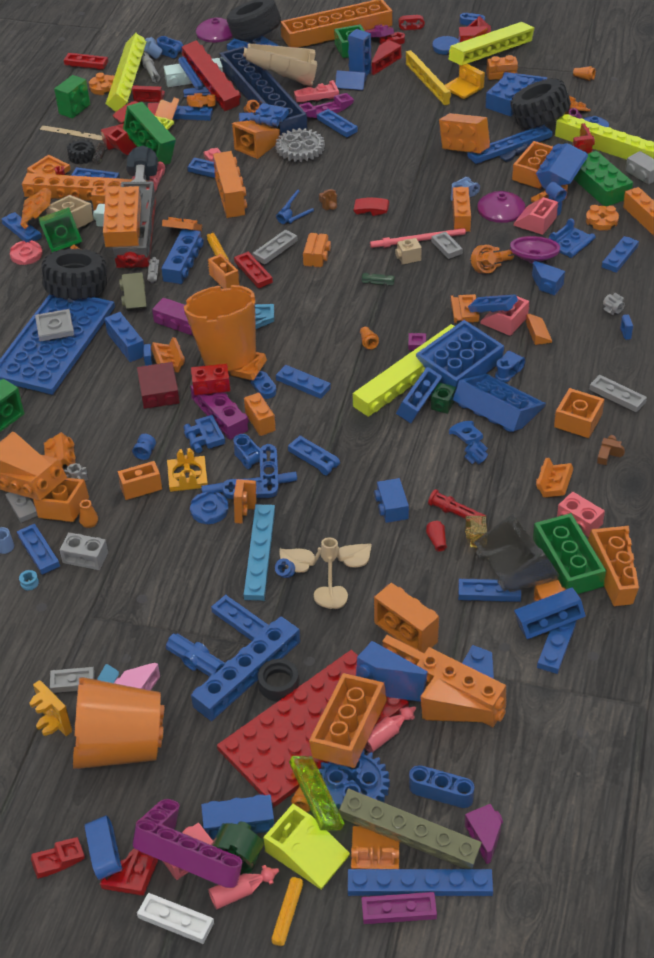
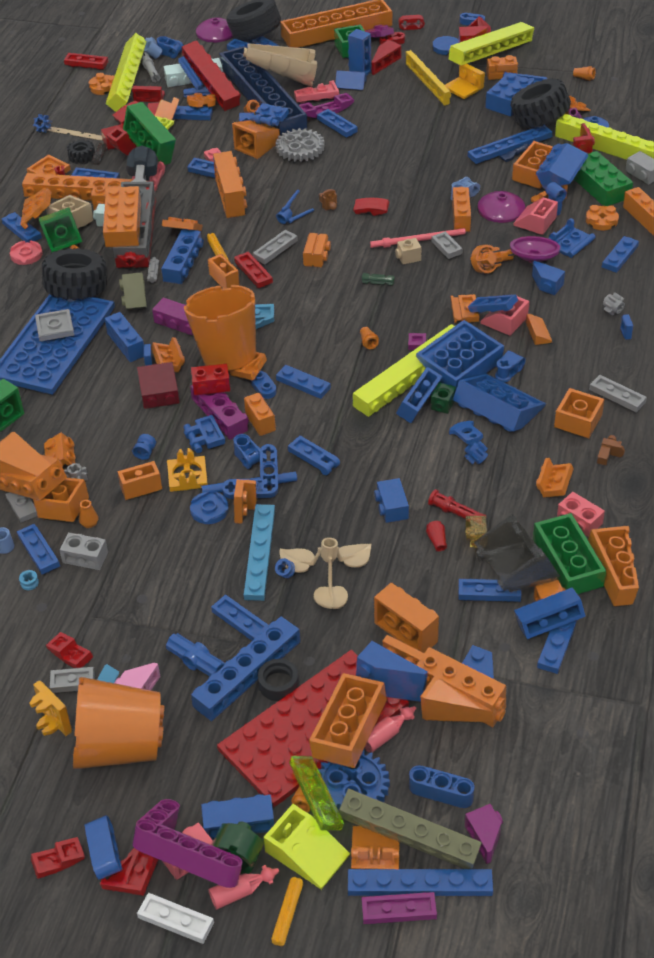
green brick [54,75,90,119] -> none
orange brick [439,113,490,153] -> none
none -> blue gear [33,114,52,133]
none -> red slope [46,632,93,668]

